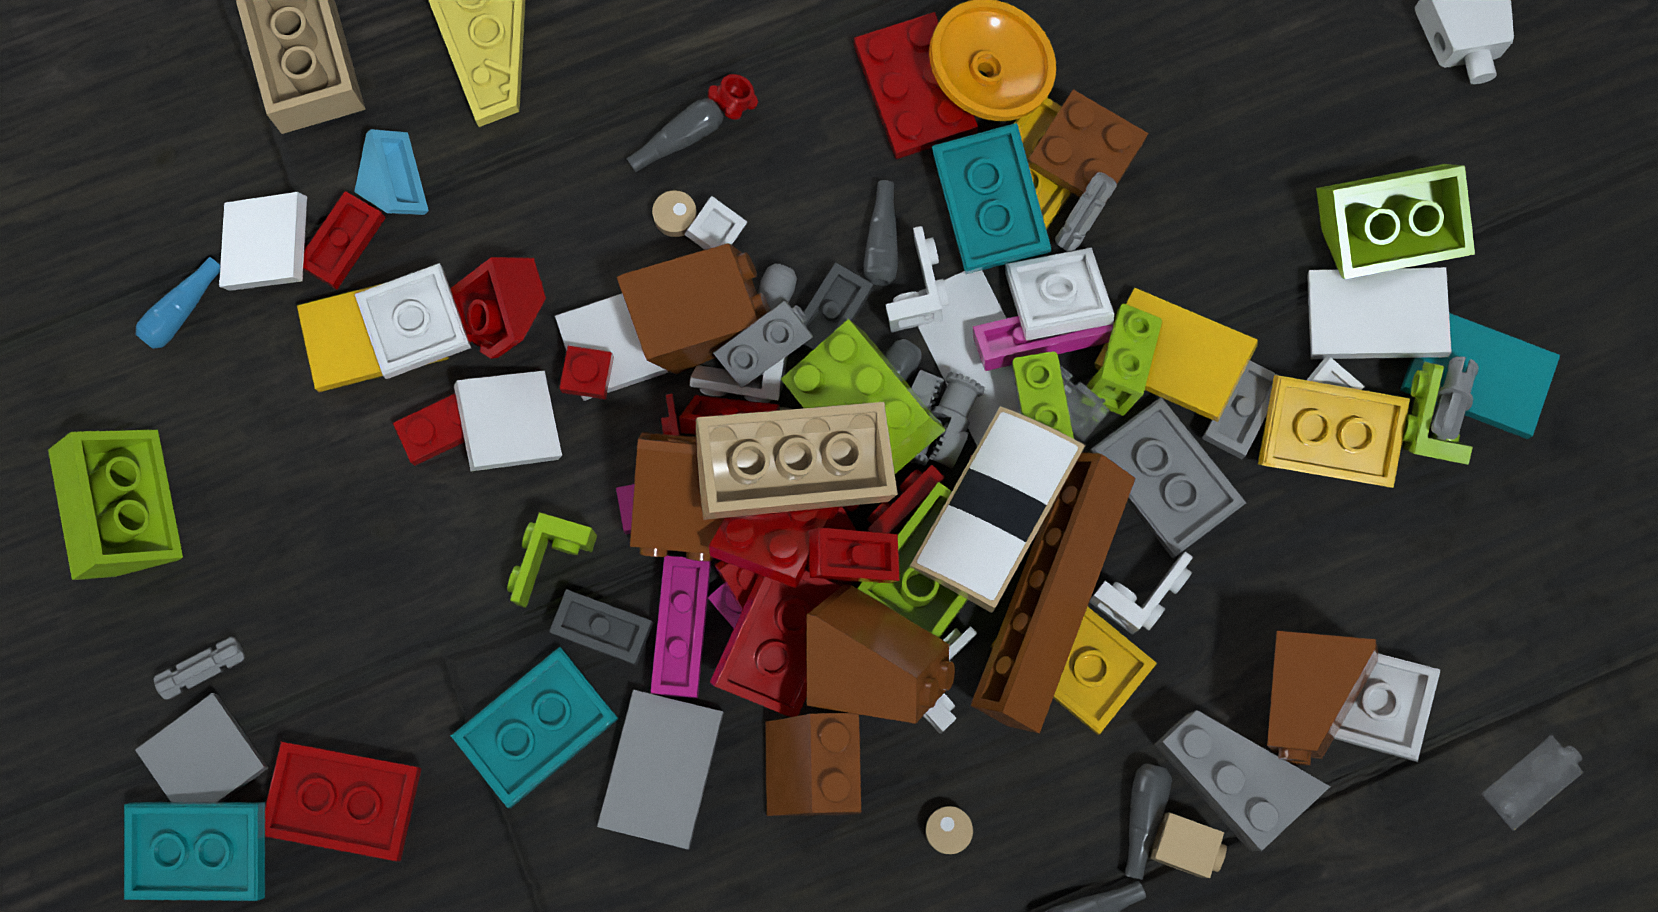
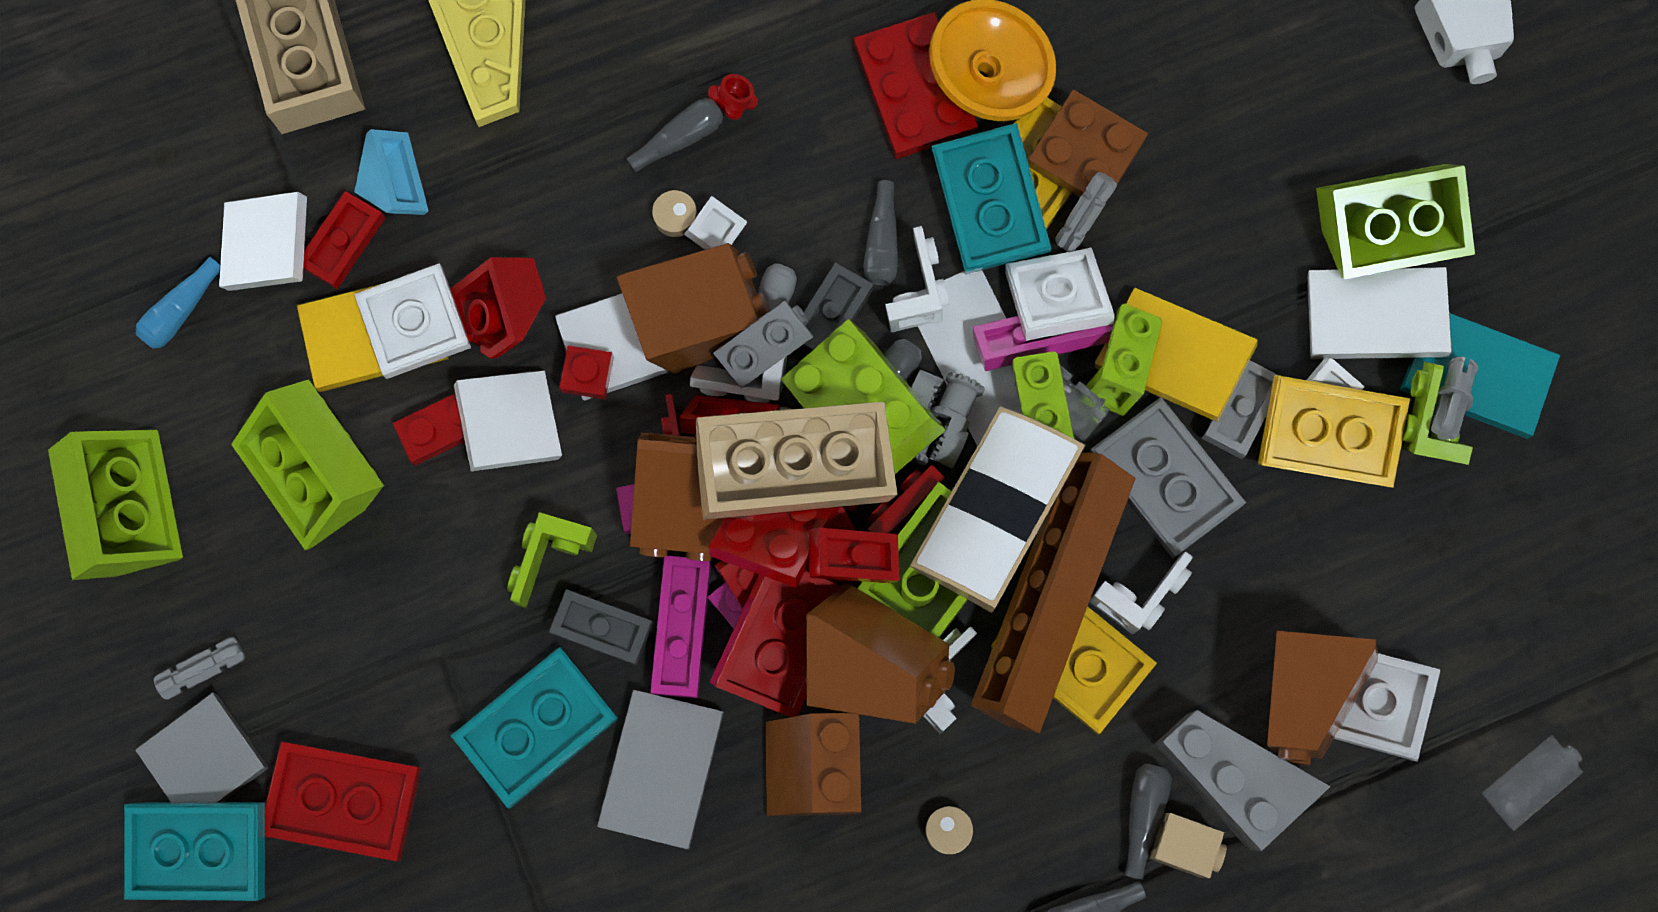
none -> lime slope [231,379,384,550]

